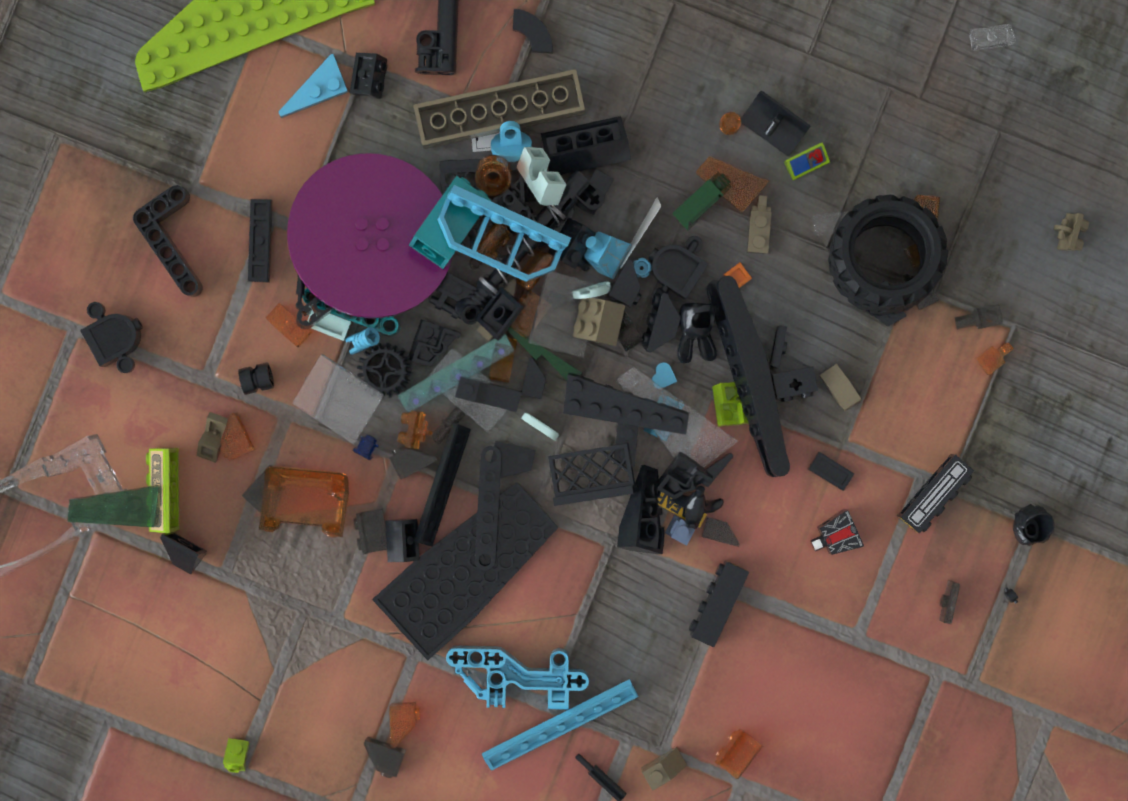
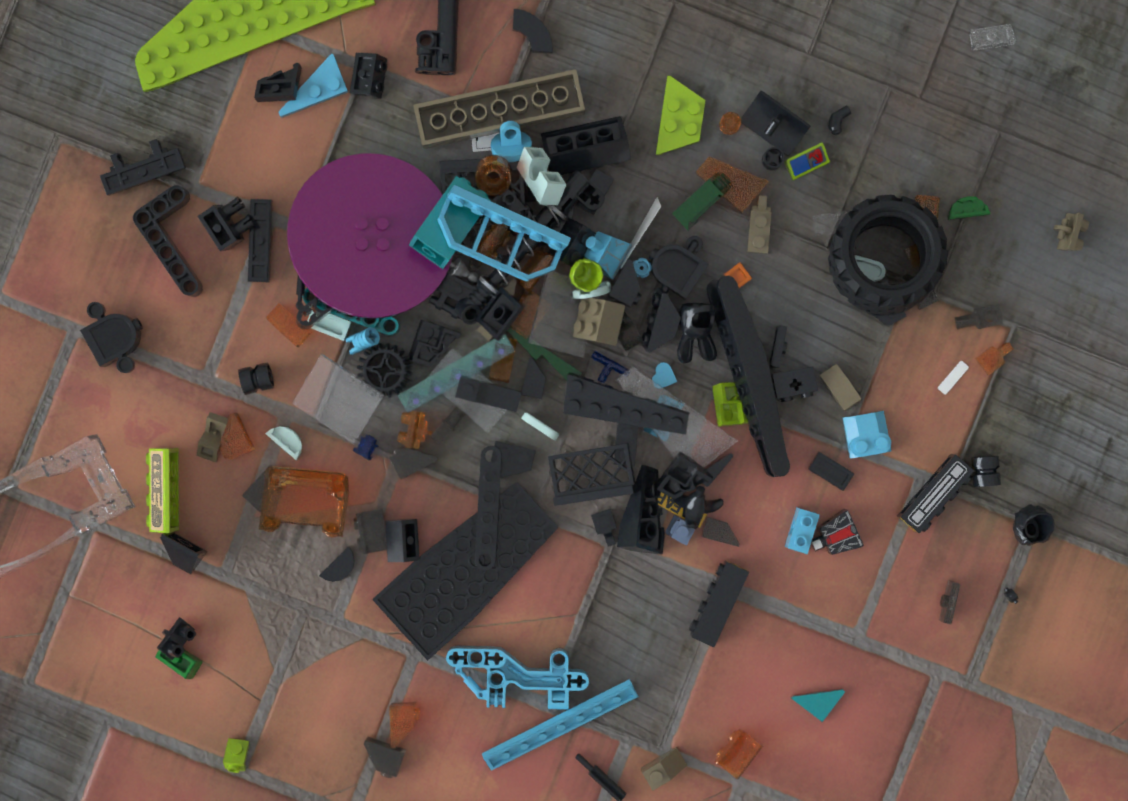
clear green wing [67,485,159,527] -> none
black tile [414,423,471,547] -> none
none -> black hinge [100,139,186,196]
none -> green slope [155,650,203,679]
none -> black hips [157,617,196,660]
none -> black brick [197,196,256,251]
none -> black wing [254,63,302,102]
none -> light aqua tile [265,426,302,460]
none -> black tile [319,546,355,582]
none -> light grey piece [449,257,479,283]
none -> lime hair [569,258,603,292]
none -> clear blue piece [591,351,630,383]
none -> black plate [591,509,617,547]
none -> lime wing [656,76,706,156]
none -> black wheel [762,147,785,171]
none -> medium azure brick [785,507,820,554]
none -> teal tile [791,689,845,722]
none -> black arm [828,105,851,135]
none -> medium azure slope [843,411,891,458]
none -> light aqua tile [855,255,885,282]
none -> white sticker [938,361,969,395]
none -> green tile [948,196,990,220]
none -> black wheel [971,456,1001,487]

